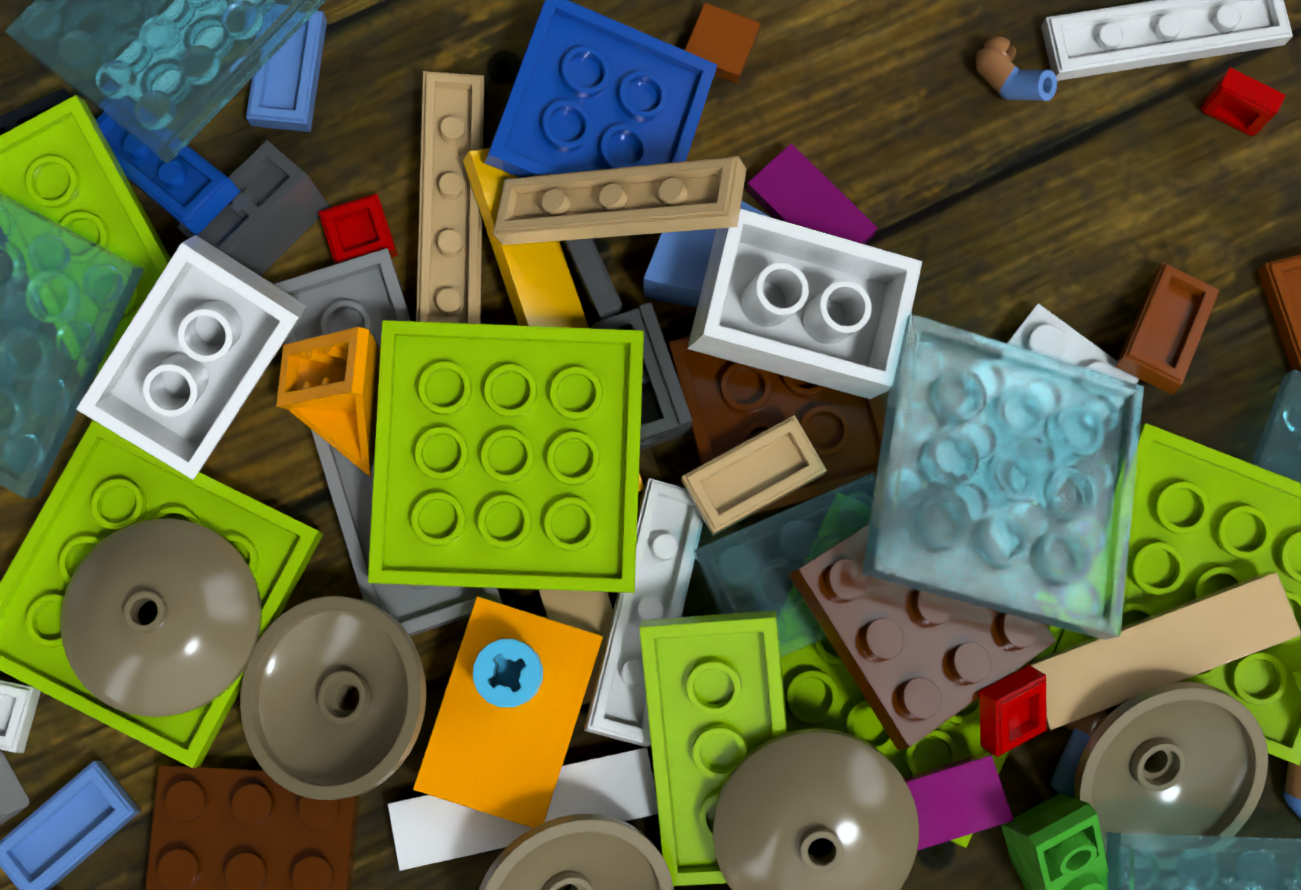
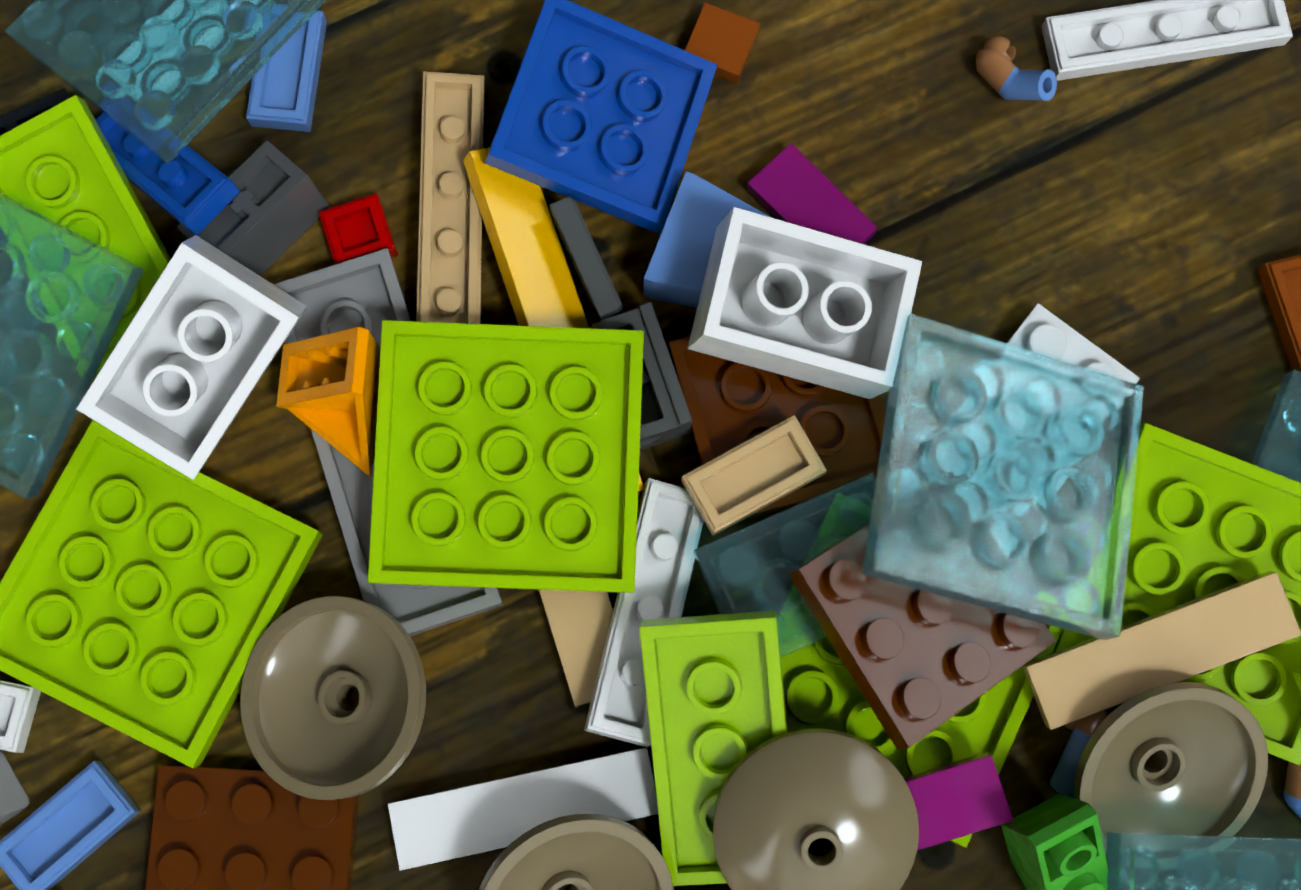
dark tan dish [61,518,262,717] -> none
light orange tile [413,596,603,828] -> none
medium azure wheel [473,639,543,707] -> none
tan tile [493,156,747,245] -> none
red tile [979,665,1047,757] -> none
dark orange tile [1115,262,1219,395] -> none
red tile [1200,67,1286,136] -> none

